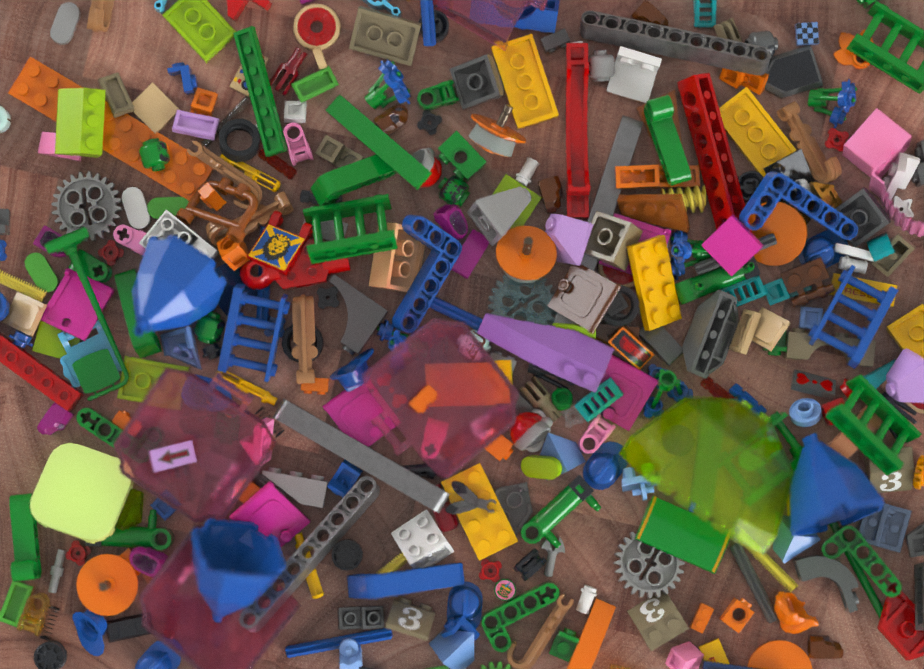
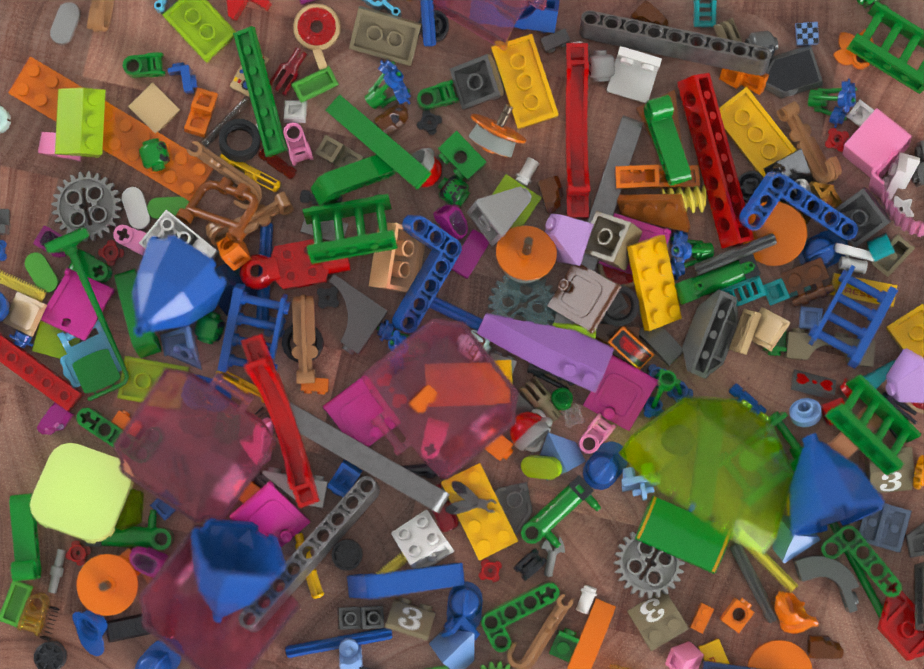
dark tan tile [98,72,134,118] -> none
lavender tile [148,440,197,472] -> none
lavender tile [172,110,220,141] -> none
orange piece [198,182,227,211] -> none
black plate [202,342,222,360] -> none
flag [247,211,313,274] -> none
blue piece [330,348,374,392] -> none
tile [494,579,516,601] -> none
teal slope [575,377,624,422] -> none
clear red axle [700,376,739,409] -> none
dark pink tile [701,215,764,277] -> none
none -> green piece [122,52,166,78]
none -> red slope [241,333,320,508]
none -> white tile [846,100,874,127]

